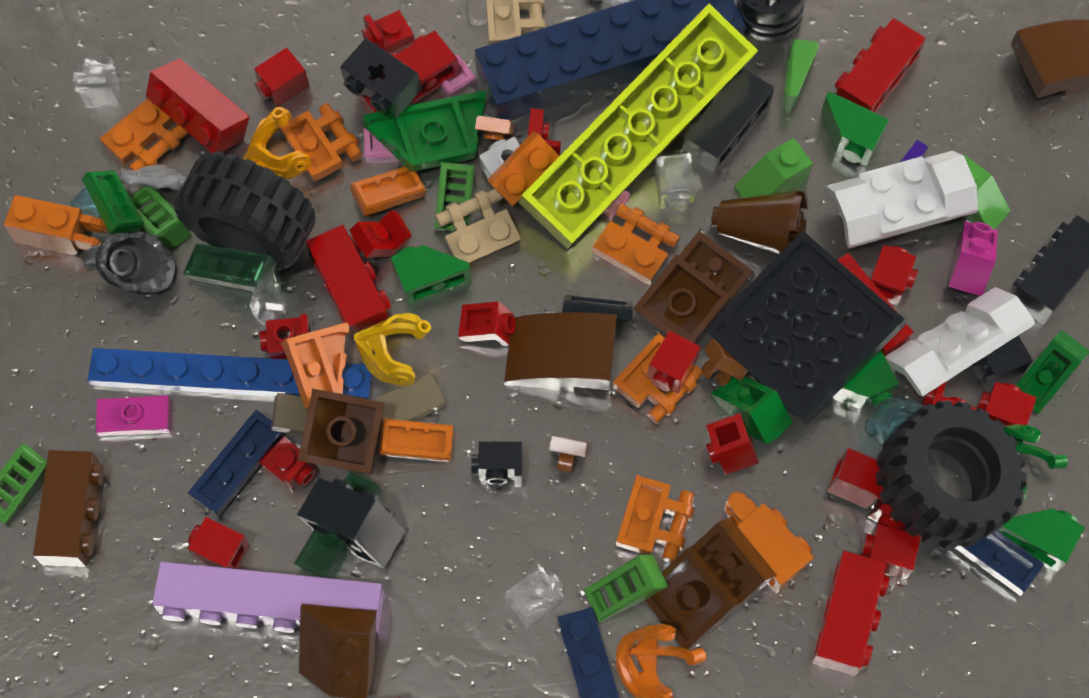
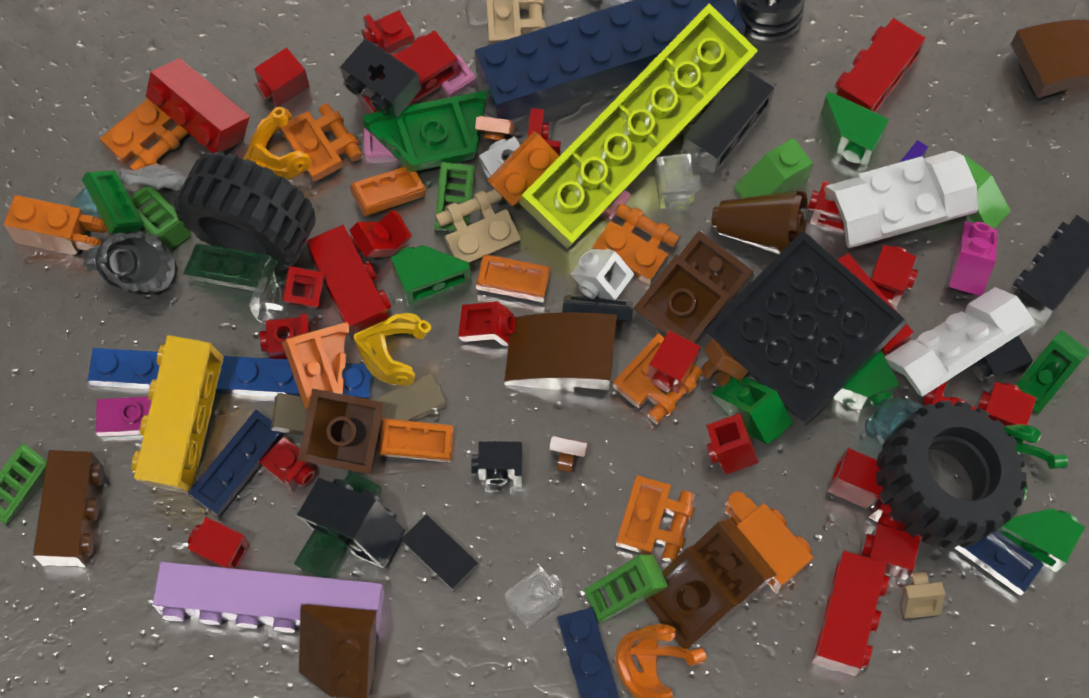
clear brick [73,57,121,108] -> none
bright green slope [783,39,819,113] -> none
none -> yellow brick [131,335,224,494]
none -> red brick [281,266,324,309]
none -> black tile [401,514,478,592]
none -> orange plate [476,254,551,303]
none -> white brick [570,248,634,300]
none -> red bracket [807,181,845,233]
none -> tan tile [901,572,946,619]

